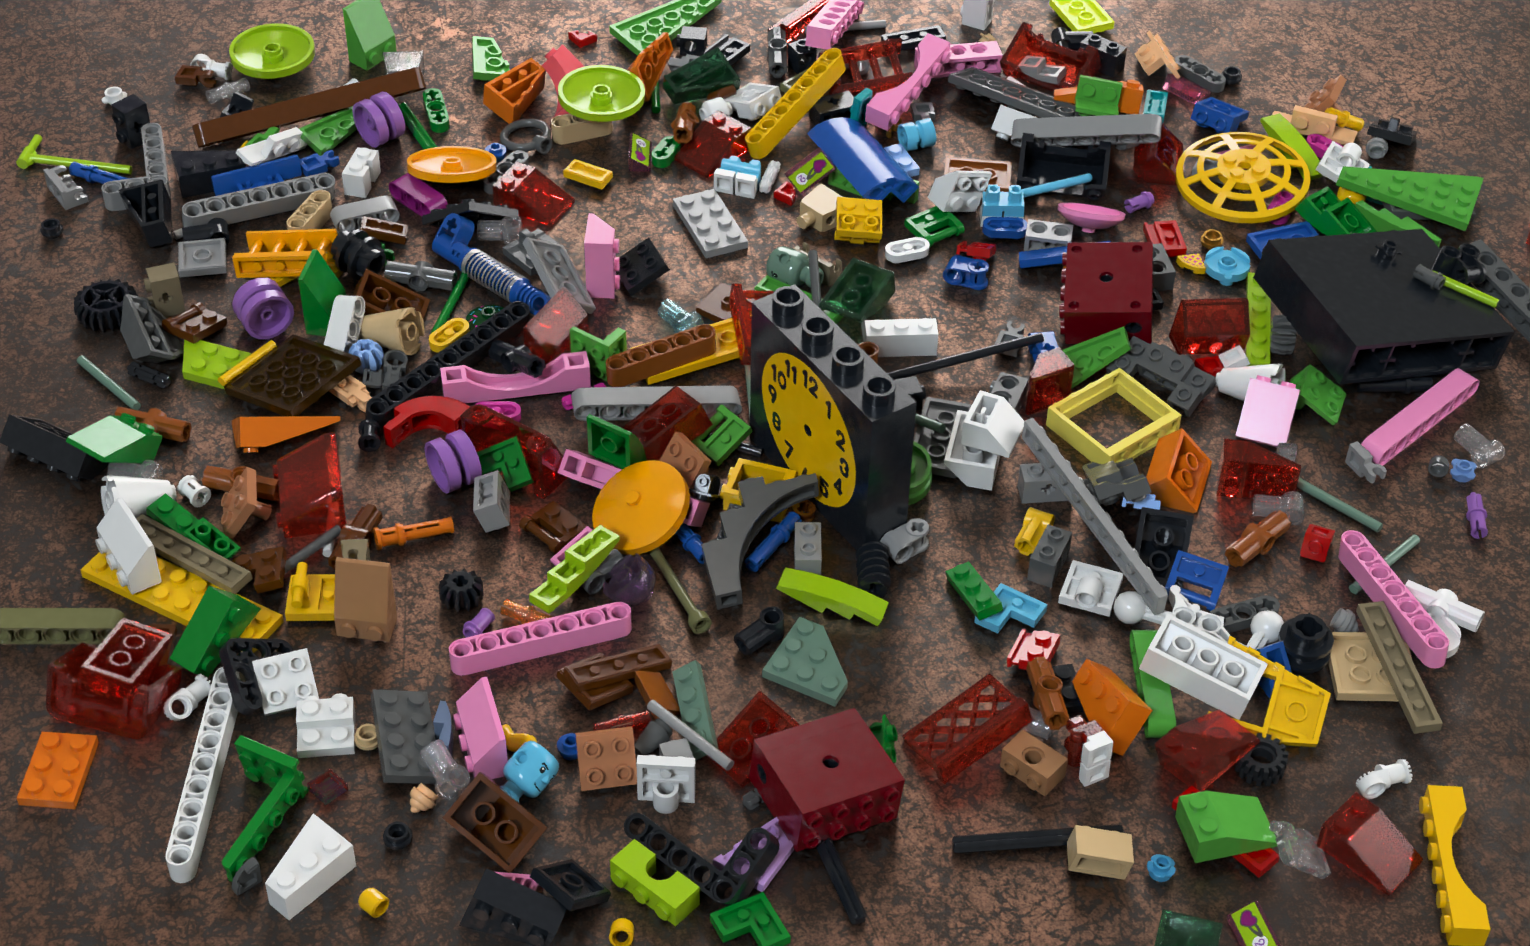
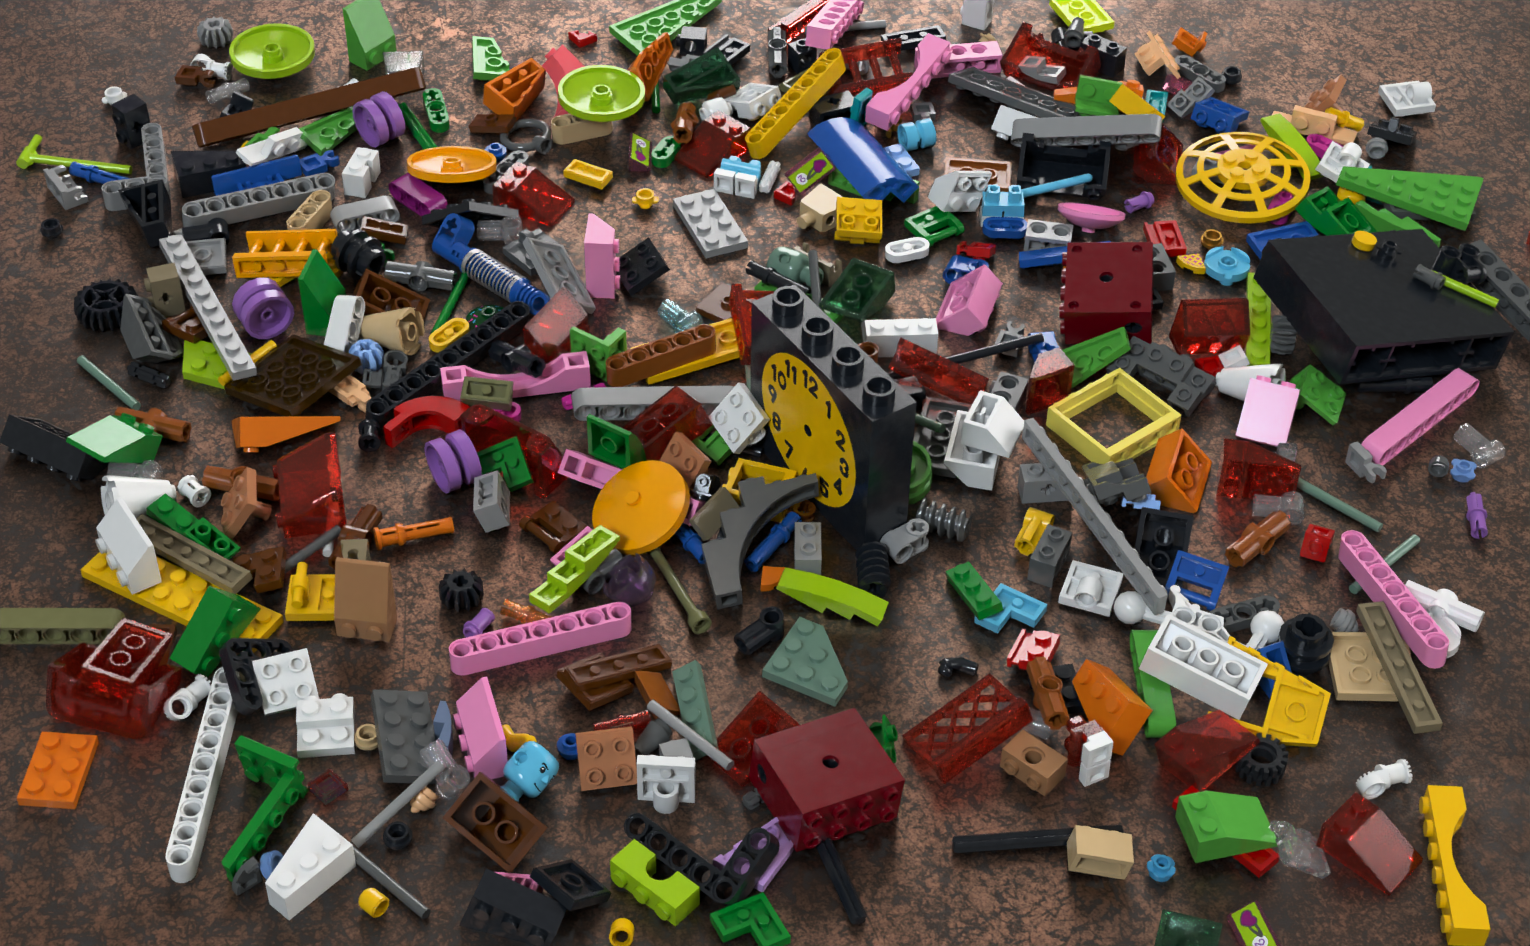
none -> light grey plate [159,234,257,381]
none -> light grey gear [197,17,234,49]
none -> medium blue tile [260,850,283,880]
none -> light grey bar [351,760,445,849]
none -> dark grey bar [353,846,431,919]
none -> olive slope [460,376,514,411]
none -> reddish brown plate [468,113,517,133]
none -> yellow plate [632,188,659,209]
none -> dark tan tile [689,487,740,541]
none -> white plate [708,382,770,454]
none -> black pin [745,260,811,298]
none -> orange tile [761,566,785,591]
none -> clear red fence [888,338,989,404]
none -> dark grey piece [916,497,973,542]
none -> bright pink slope [936,264,1003,336]
none -> black arm [938,657,979,677]
none -> dark grey cone [1064,17,1084,48]
none -> yellow slope [1109,84,1166,120]
none -> light grey slope [1167,76,1215,118]
none -> orange bracket [1172,27,1208,57]
none -> yellow tile [1351,231,1377,251]
none -> white plate [1378,81,1436,117]

